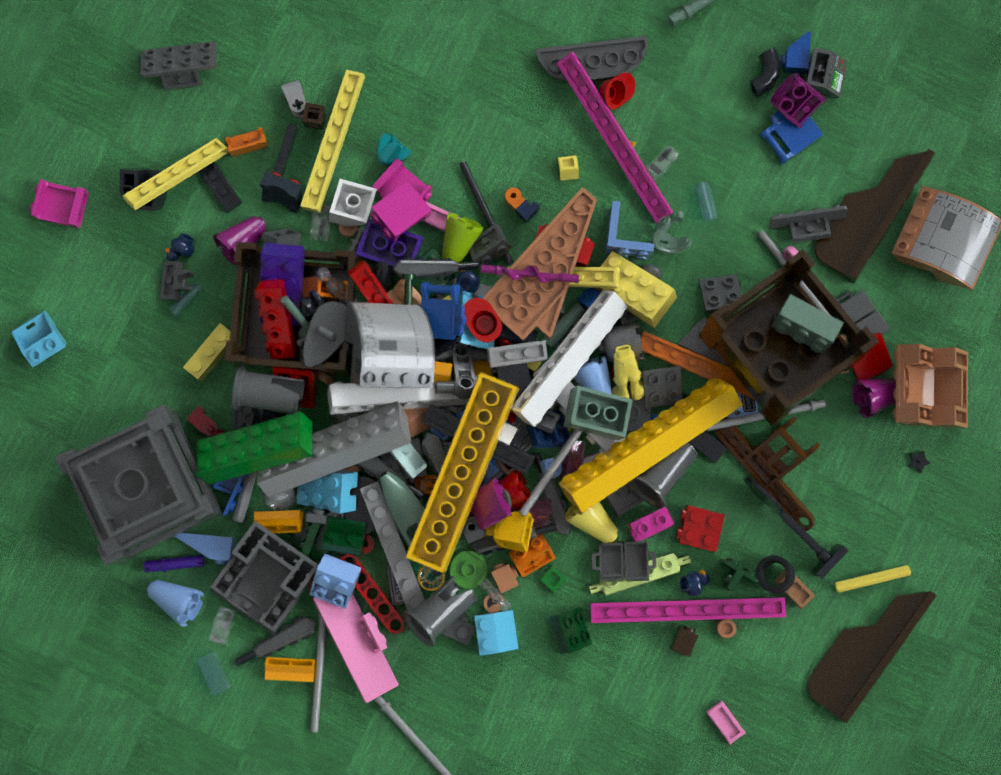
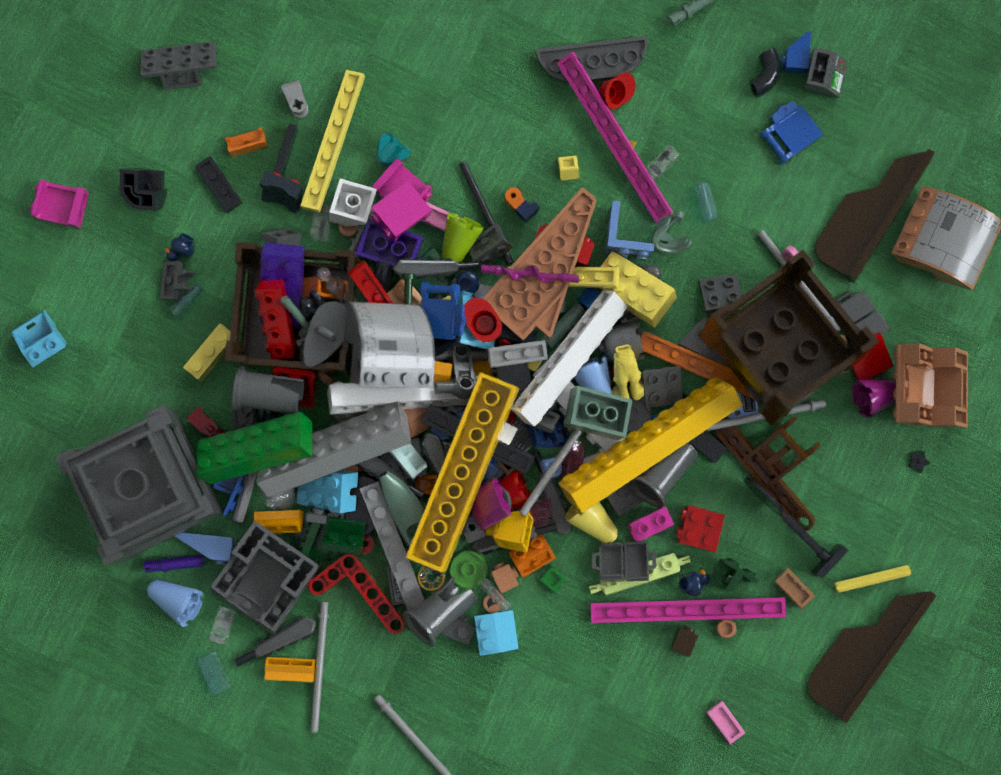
light yellow tile [123,138,229,210] -> none
magenta cone [212,216,266,266] -> none
dark brown brick [302,103,326,130] -> none
light blue slope [310,554,361,609] -> none
bright pink bracket [313,593,399,703] -> none
dark green bracket [549,607,592,654] -> none
black tyre [756,555,795,594] -> none
magenta slope [770,73,826,128] -> none
dark grey bracket [770,205,847,243] -> none
sand green brick [772,294,844,354] -> none

